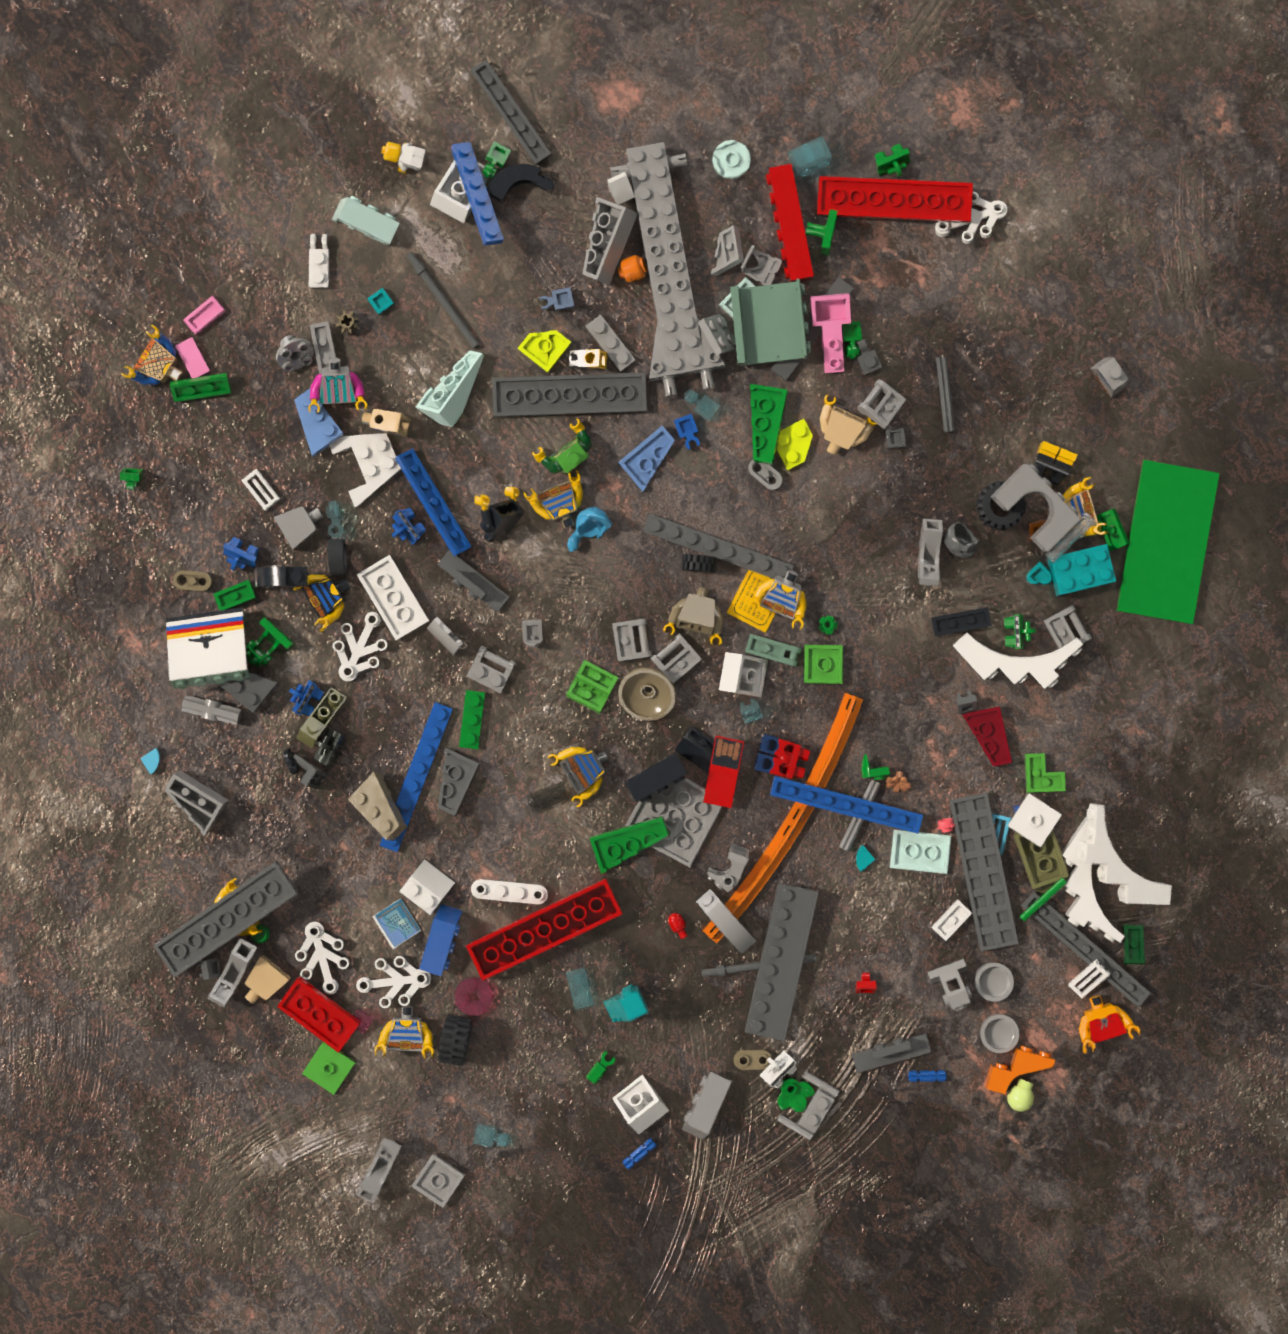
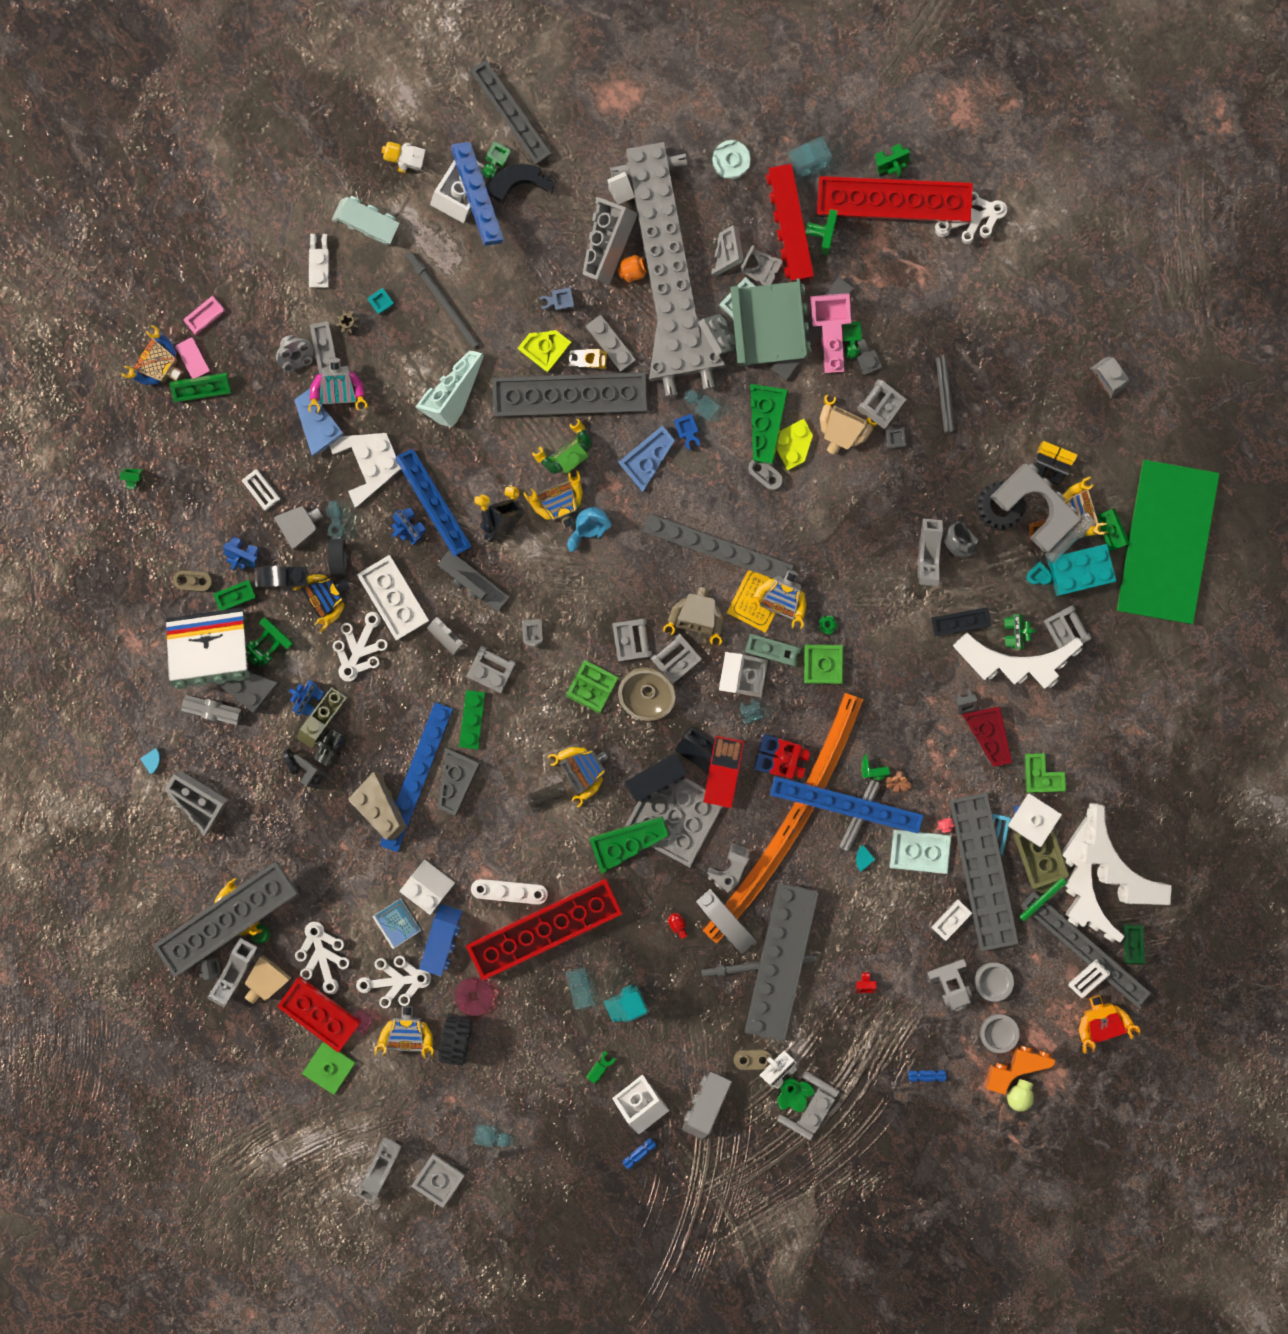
tan torso [362,409,411,437] -> none
black tyre [681,554,717,573] -> none
dark grey bracket [852,1033,931,1073] -> none

